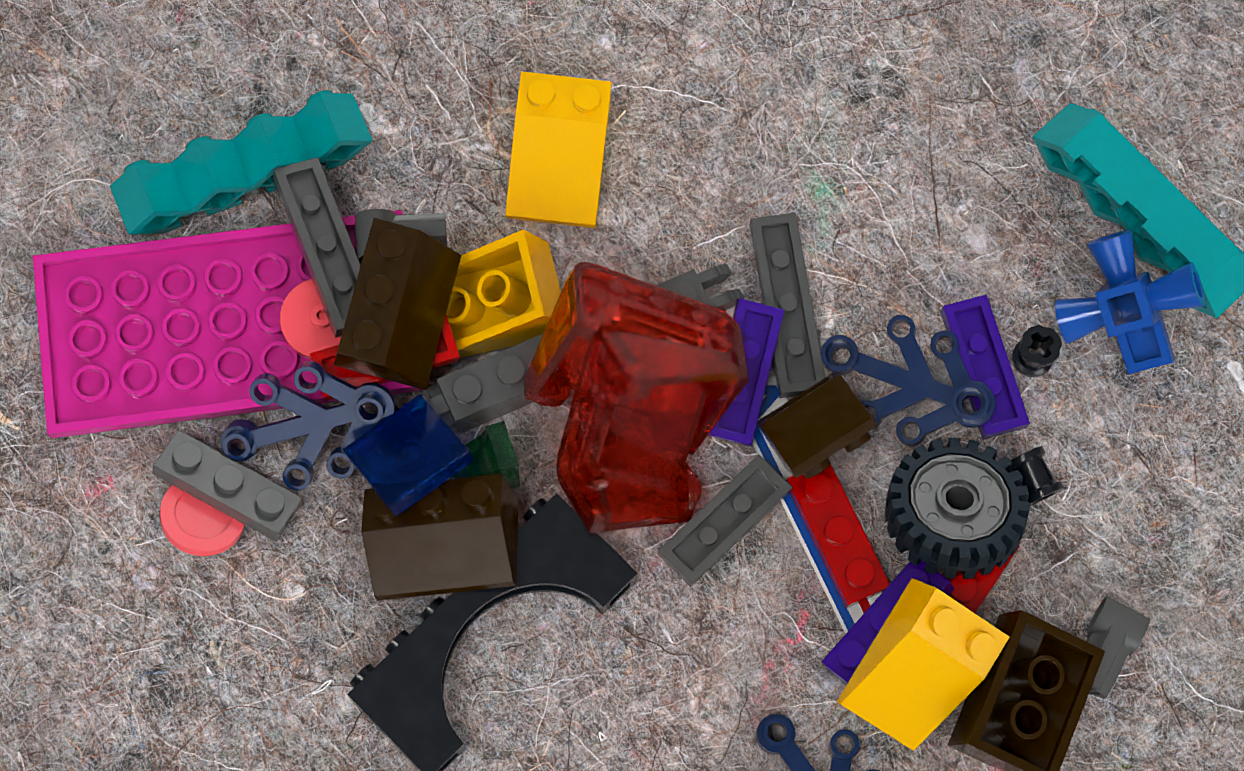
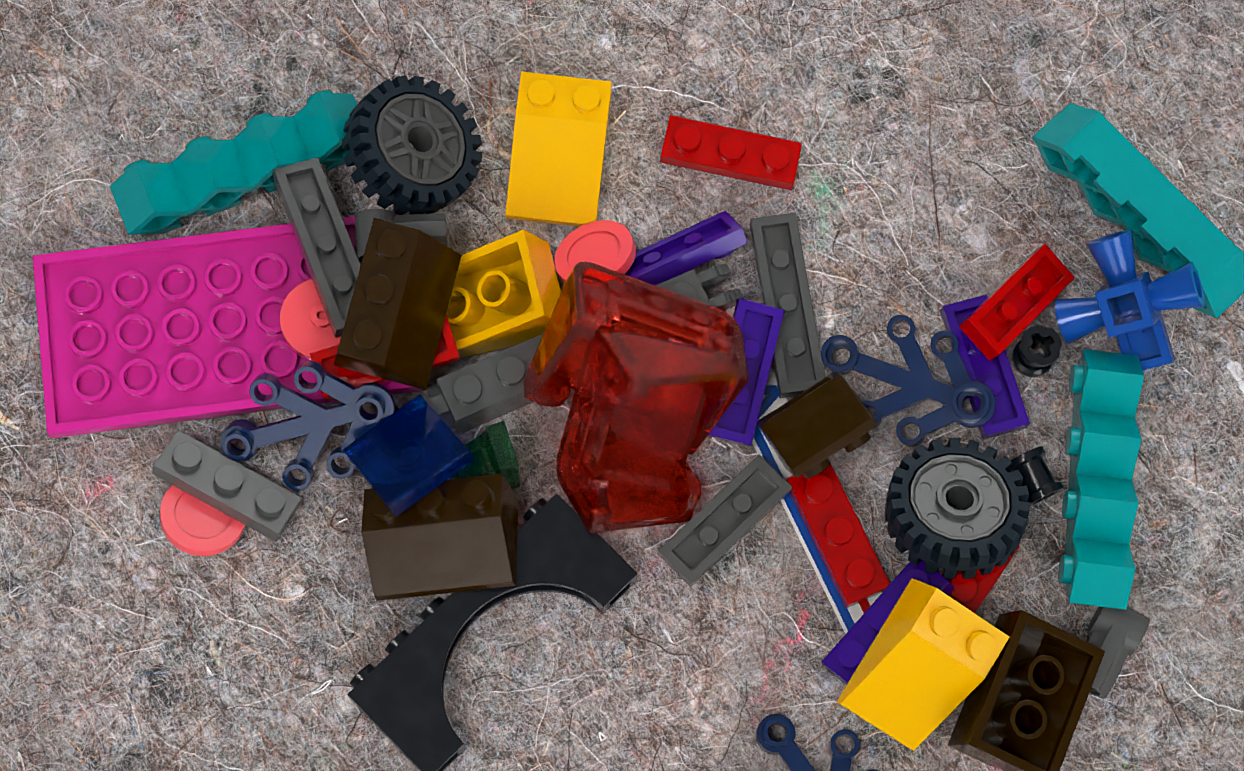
none -> wheel [342,75,482,215]
none -> coral piece [554,220,636,291]
none -> dark purple plate [611,211,747,299]
none -> red plate [660,115,802,191]
none -> red plate [959,244,1075,361]
none -> teal brick [1058,349,1144,610]

